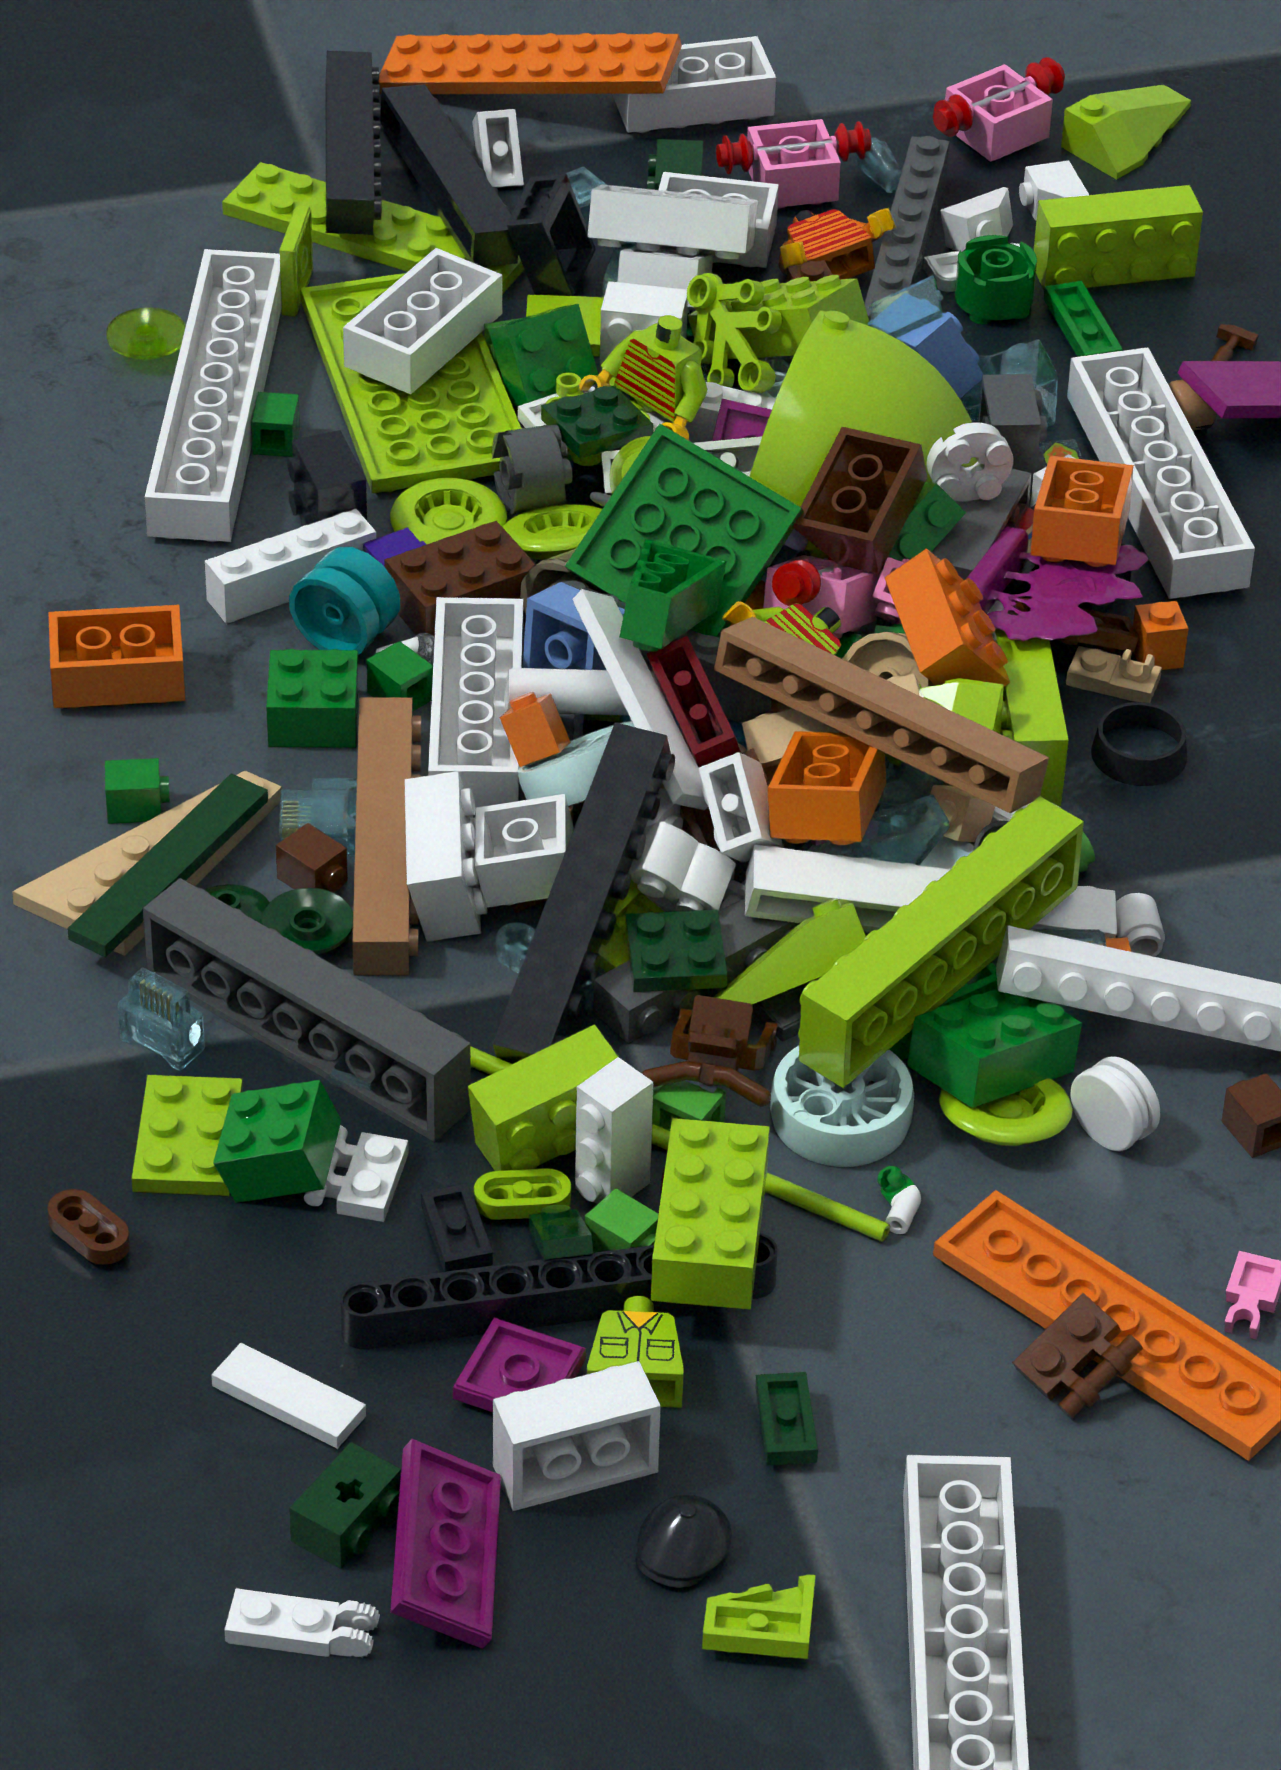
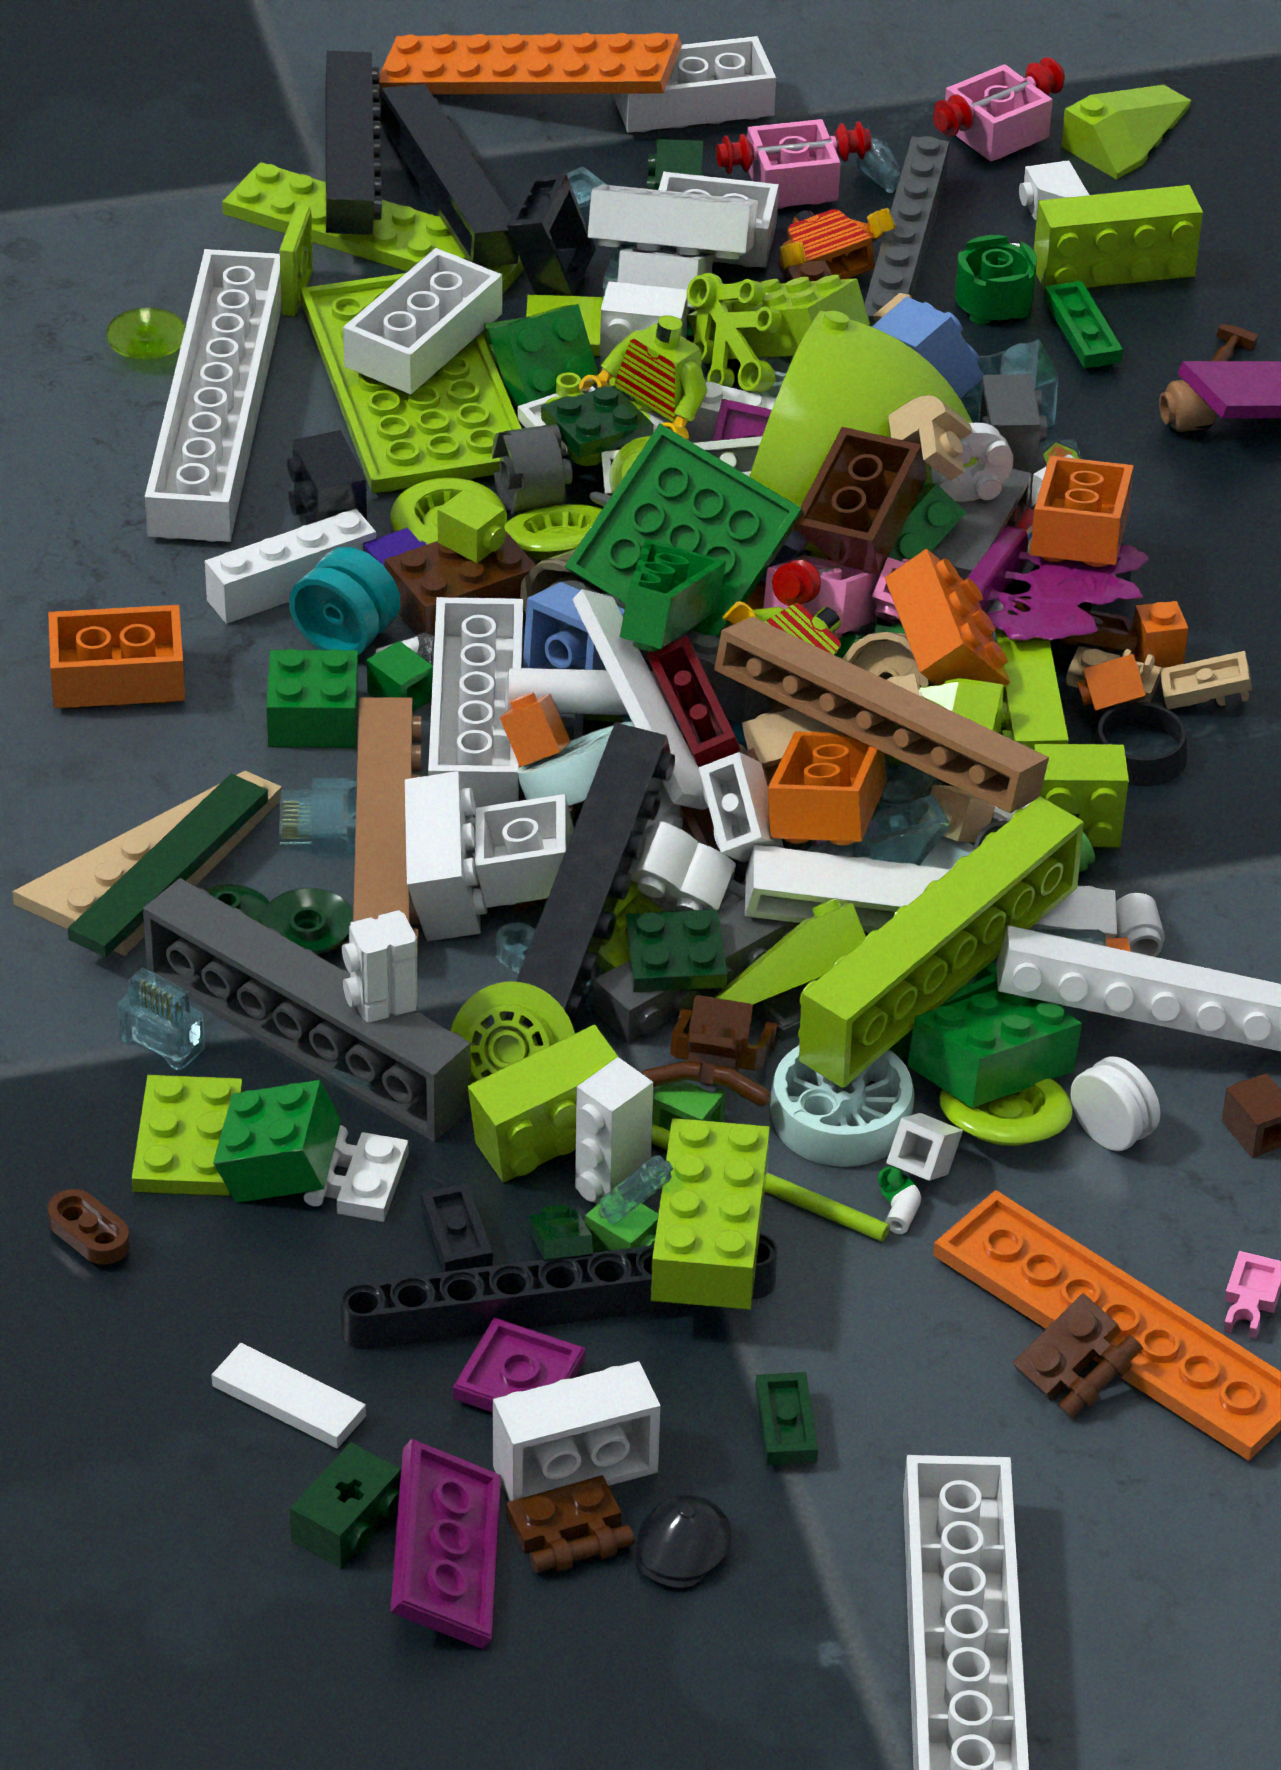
green brick [105,758,170,824] -> none
white hinge [224,1588,380,1658] -> none
green brick [251,392,300,457] -> none
reddish brown brick [276,823,348,892] -> none
white slope [472,109,524,188] -> none
lime plate [474,1168,571,1220] -> none
lime torso [587,1296,684,1408] -> none
lime wing [702,1575,816,1659] -> none
clear light blue piece [868,275,943,338] -> none
white tile [923,251,959,292] -> none
white slope [940,187,1013,252] -> none
white brick [1067,347,1255,599] -> none
none -> white brick [342,910,418,1023]
none -> lime brick [437,489,506,563]
none -> lime wheel [450,981,575,1084]
none -> reddish brown plate [506,1475,634,1573]
none -> clear light blue axle [598,1156,673,1224]
none -> white brick [886,1113,963,1181]
none -> tan brick [888,395,973,481]
none -> lime brick [1034,744,1129,847]
none -> orange brick [1077,654,1146,714]
none -> tan plate [1160,651,1252,710]

